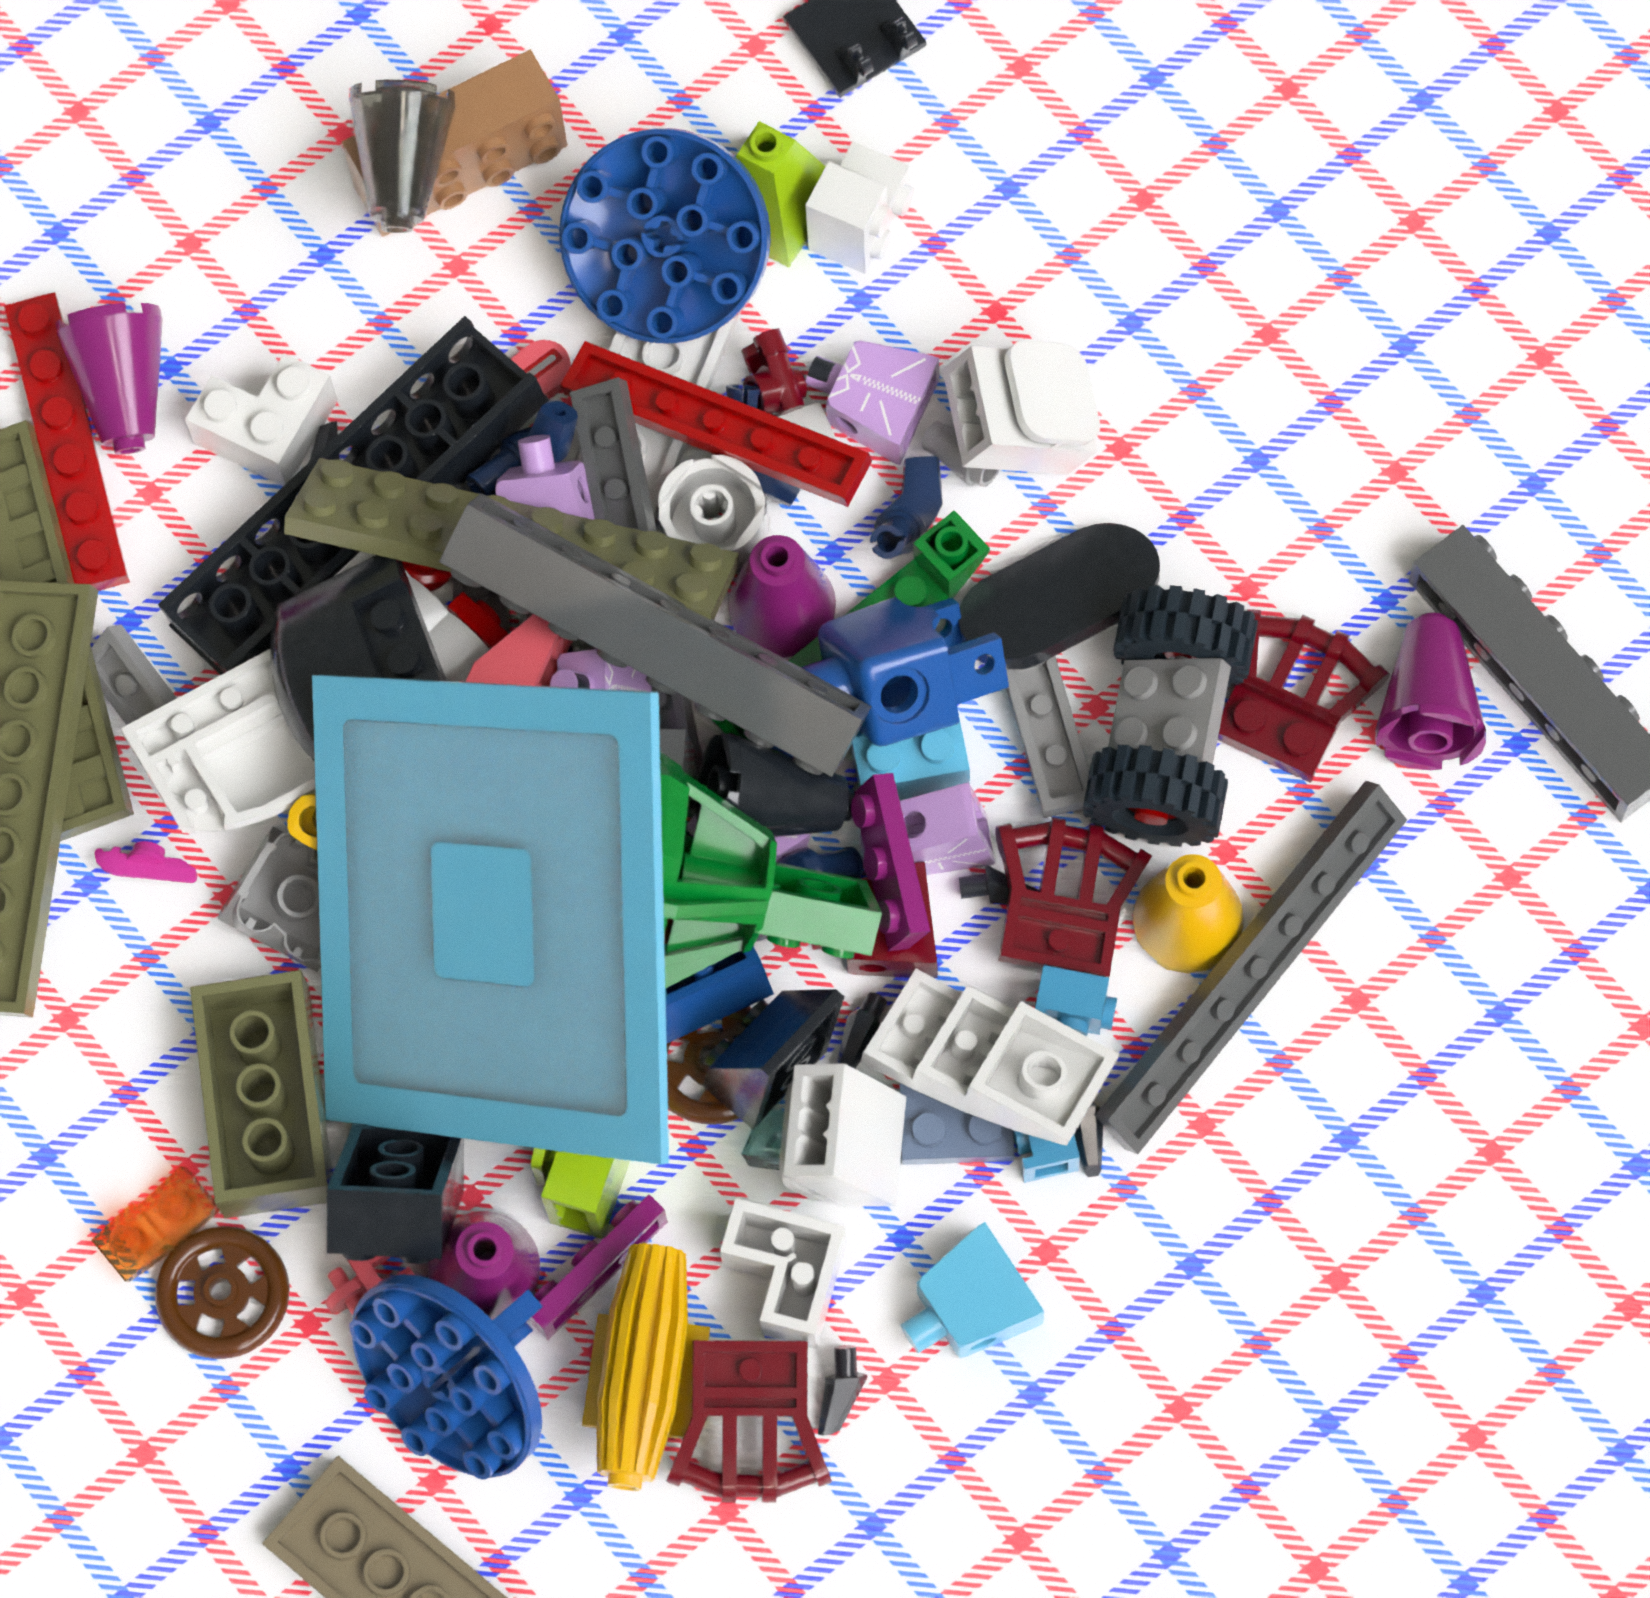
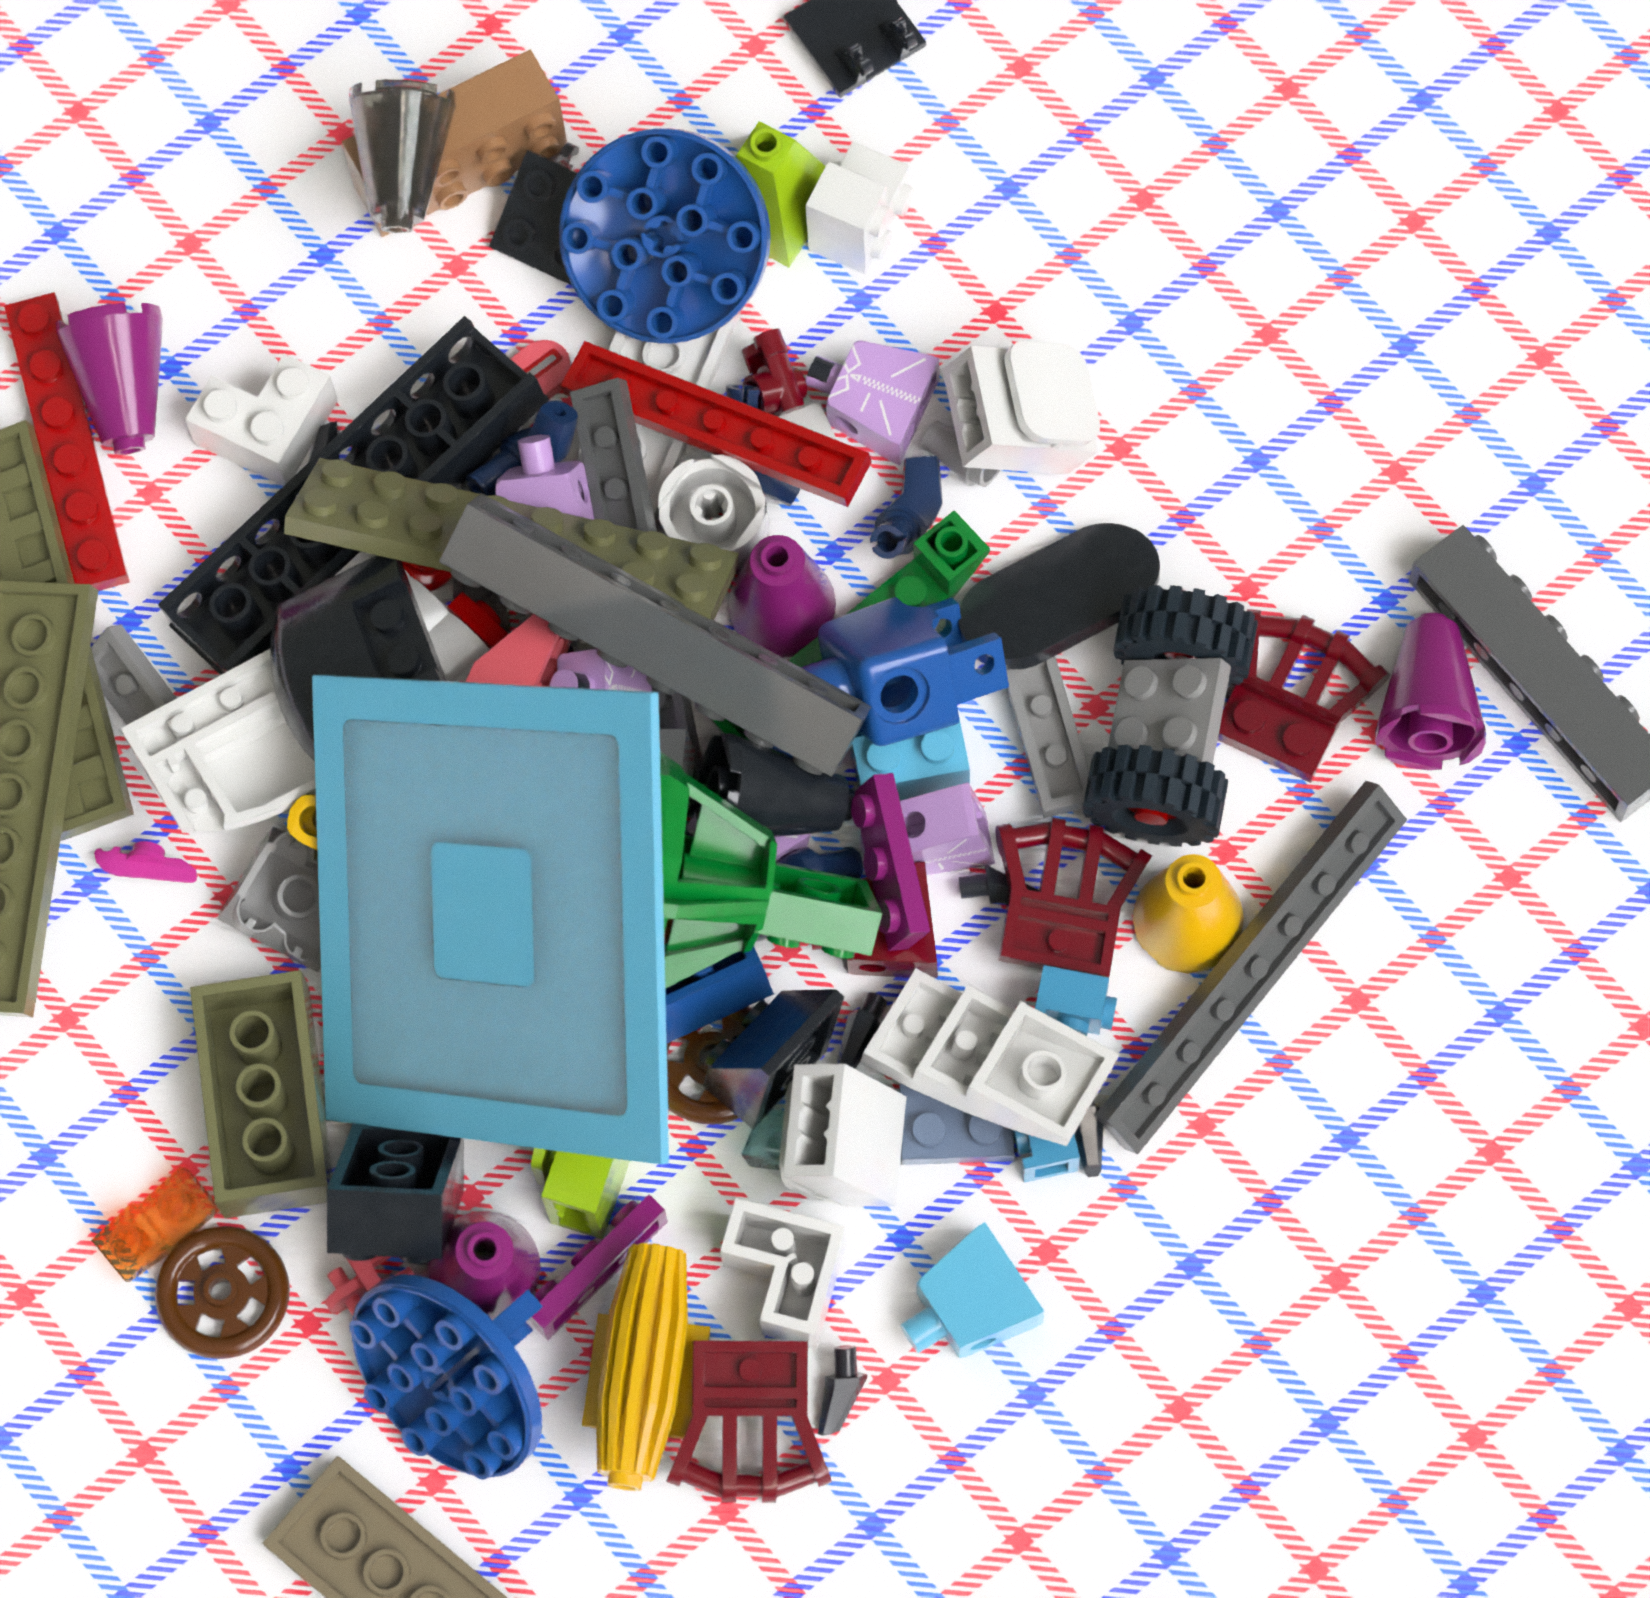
none -> black plate [489,142,579,286]

